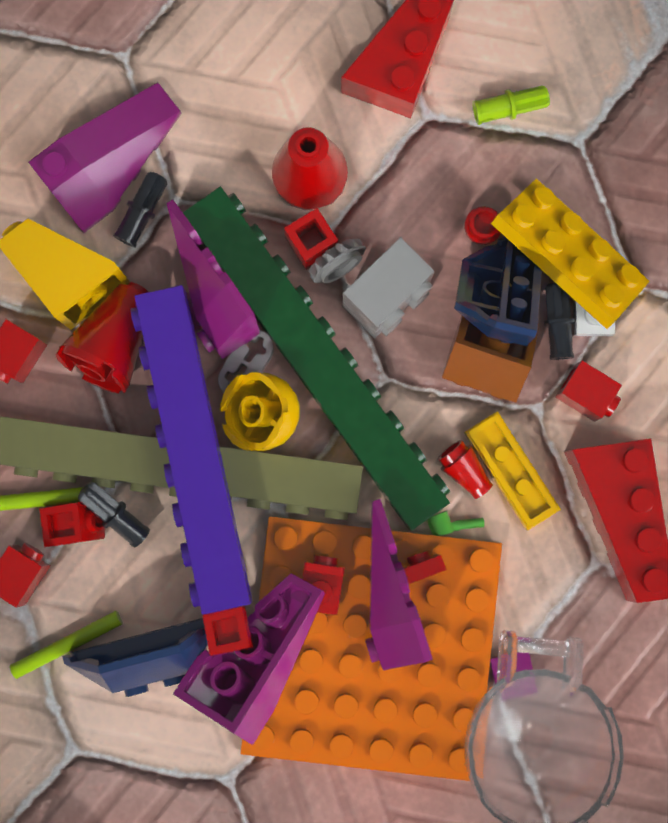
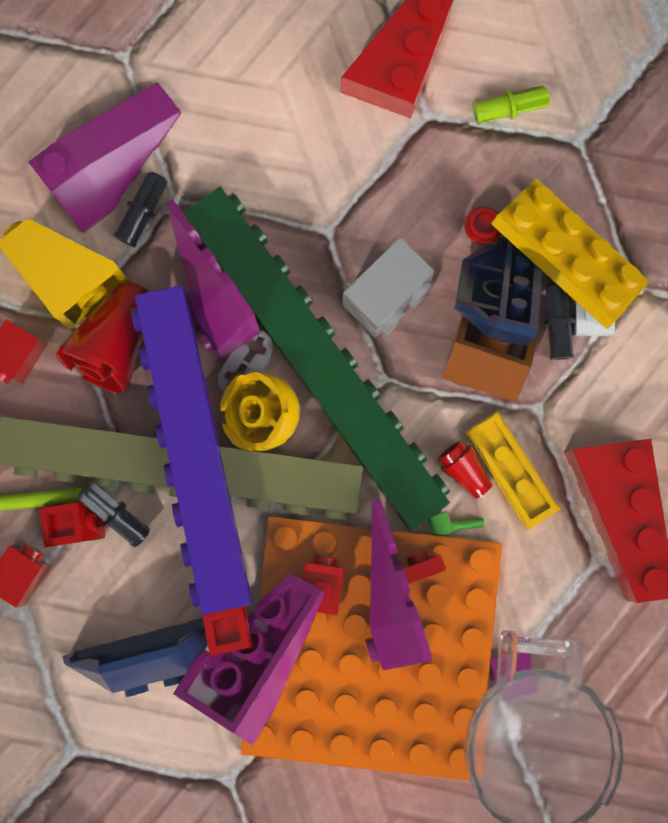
lime bar [9,611,123,679] -> none
red cone [272,127,348,210] -> none
red brick [284,208,338,270] -> none
light grey gear [309,239,366,283] -> none
red brick [555,360,622,422] -> none

